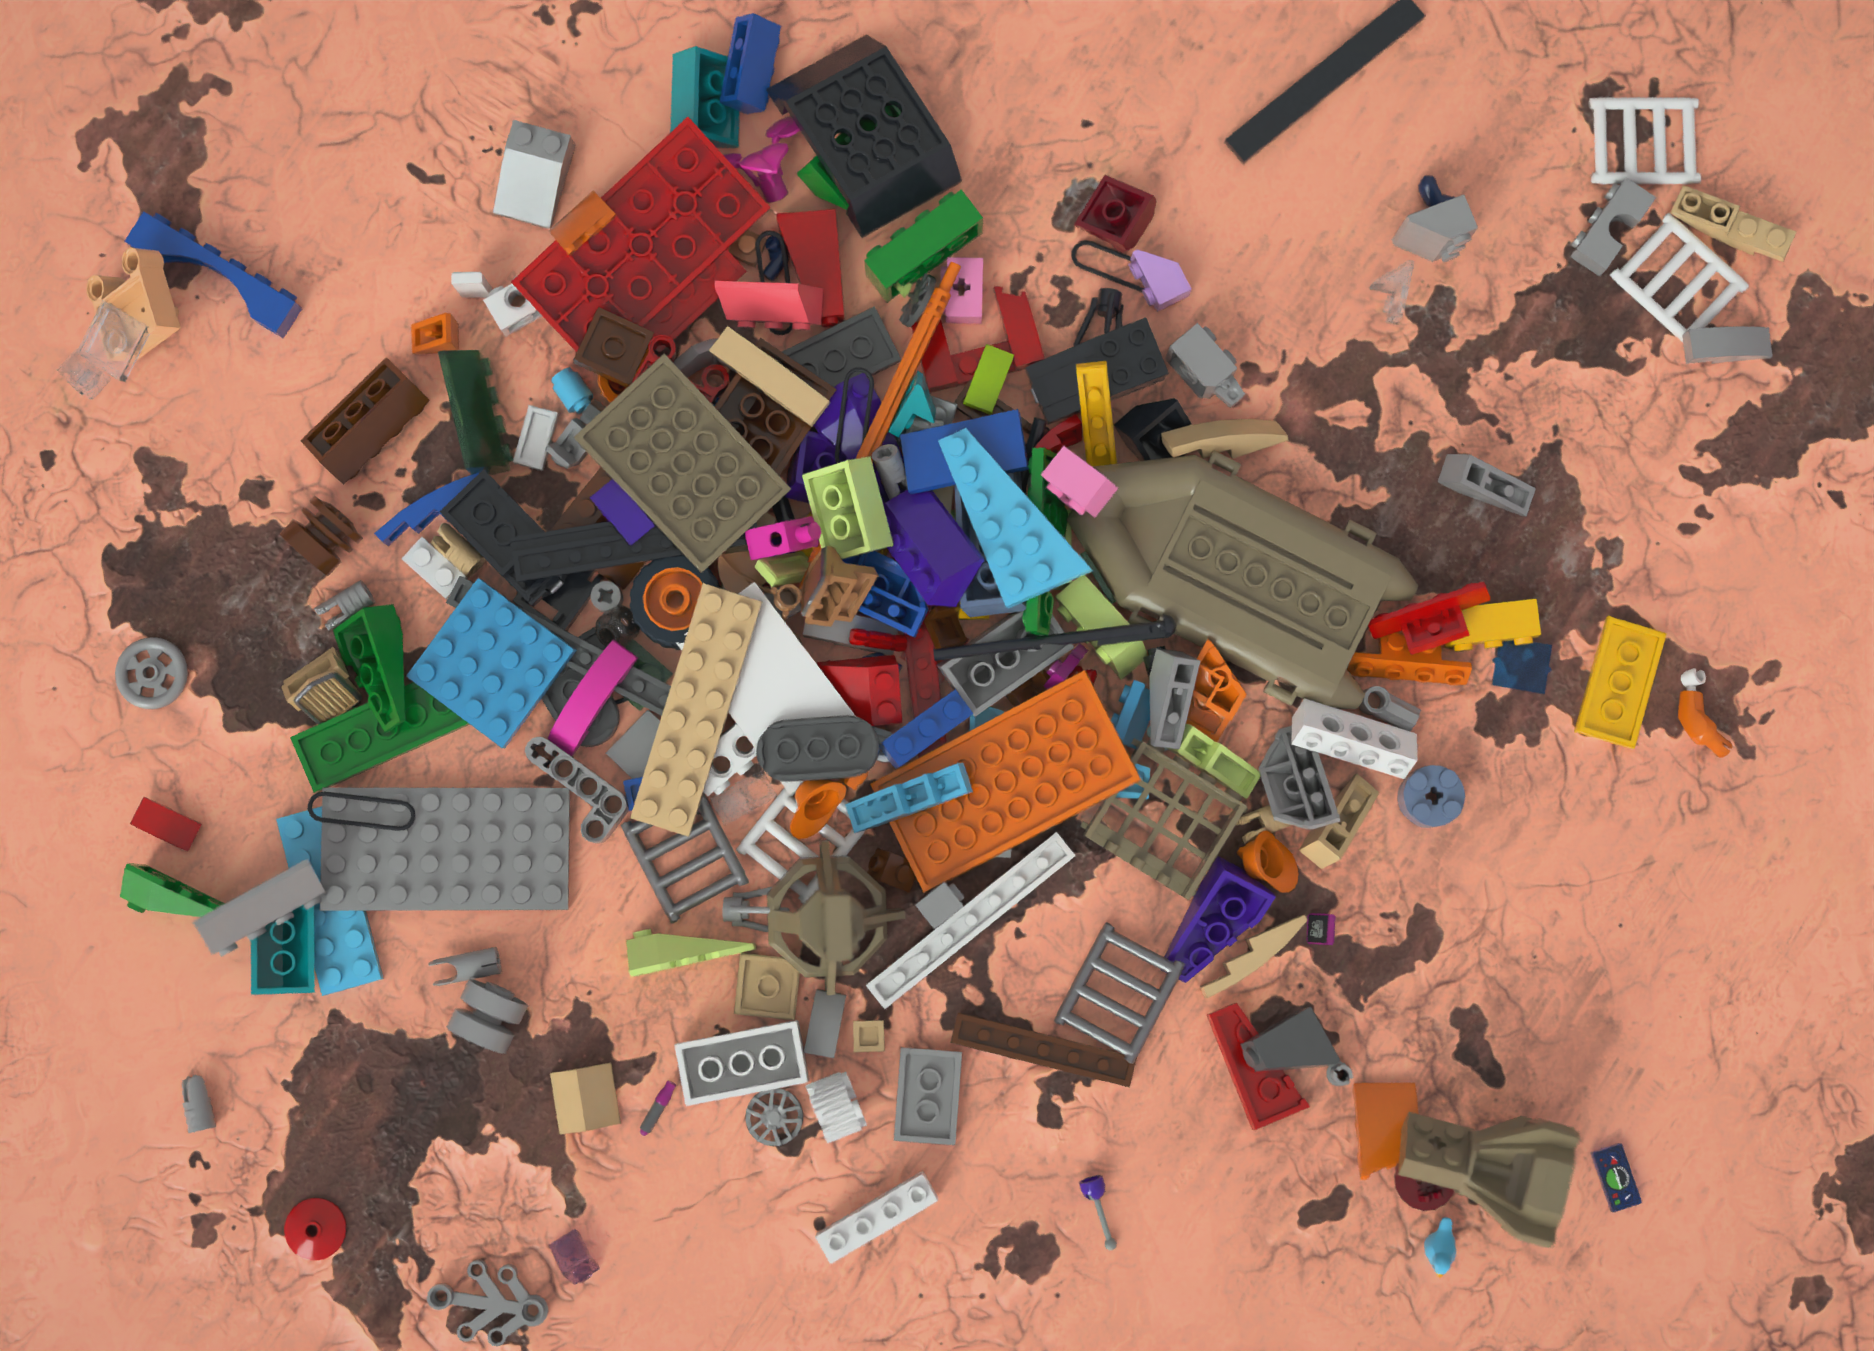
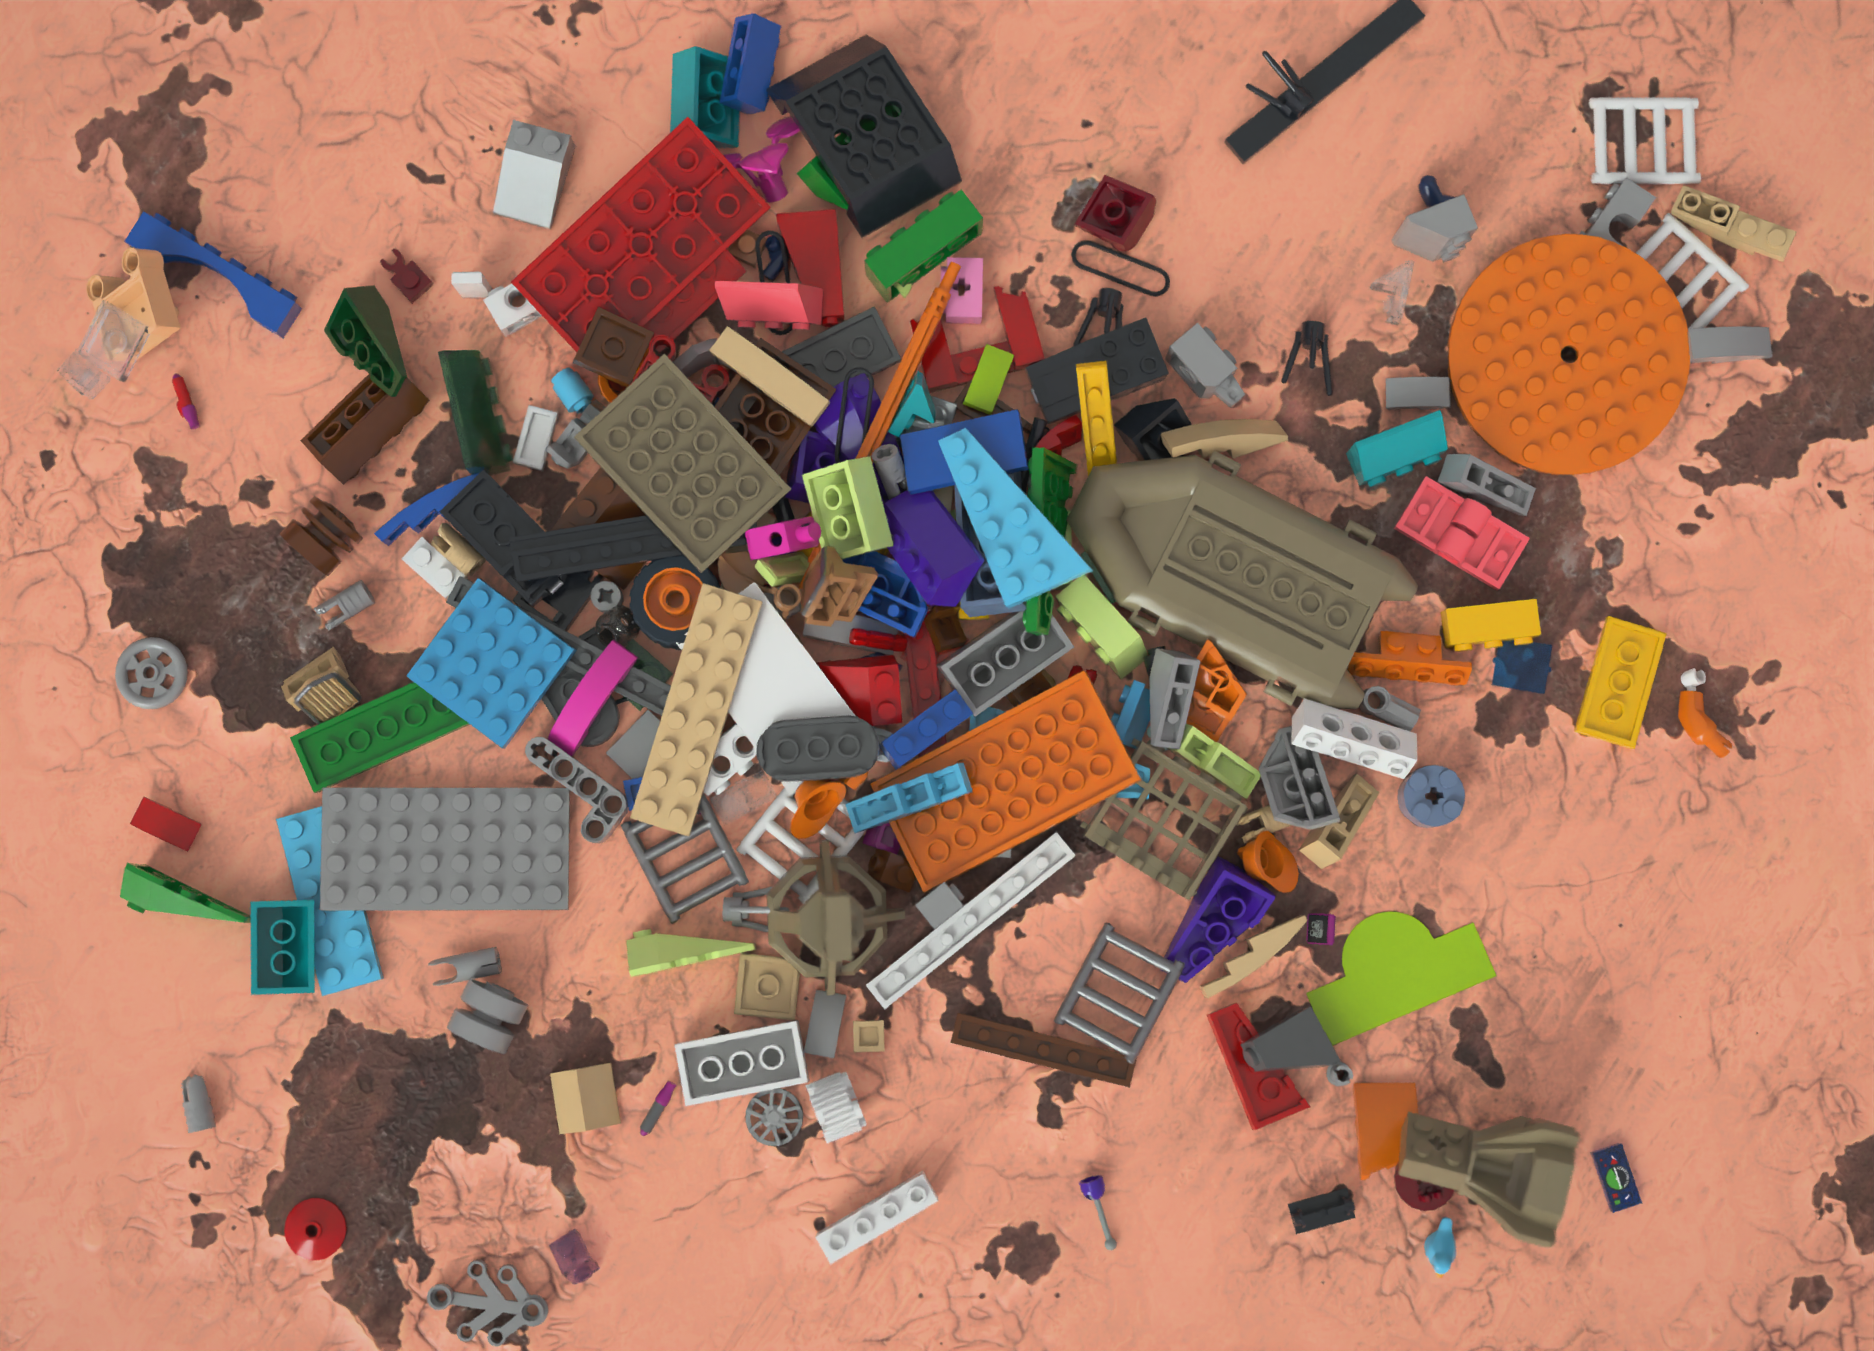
light grey slope [193,859,325,957] -> none
black piece [308,792,415,831] -> none
green wedge [333,604,405,732] -> none
orange slope [411,313,459,354] -> none
orange slope [549,190,617,256] -> none
dark purple slope [589,479,655,545] -> none
light grey plate [894,1047,962,1145] -> none
dark grey wheel [899,273,936,327] -> none
black bar [933,614,1176,661] -> none
bright pink brick [1041,446,1118,518] -> none
magenta plate [1044,643,1089,690] -> none
lavender slope [1129,250,1192,312] -> none
red bracket [1368,582,1491,655] -> none
none -> piece [171,374,200,430]
none -> dark green wedge [324,285,407,397]
none -> dark red plate [380,248,434,303]
none -> magenta slope [863,823,900,855]
none -> black plant [1246,51,1314,117]
none -> black plant [1281,321,1332,396]
none -> black hinge [1288,1187,1356,1234]
none -> lime sticker [1306,912,1497,1046]
none -> teal slope [1346,410,1448,488]
none -> light grey slope [1386,377,1451,410]
none -> coral plate [1393,476,1530,591]
none -> orange plate [1447,234,1690,475]

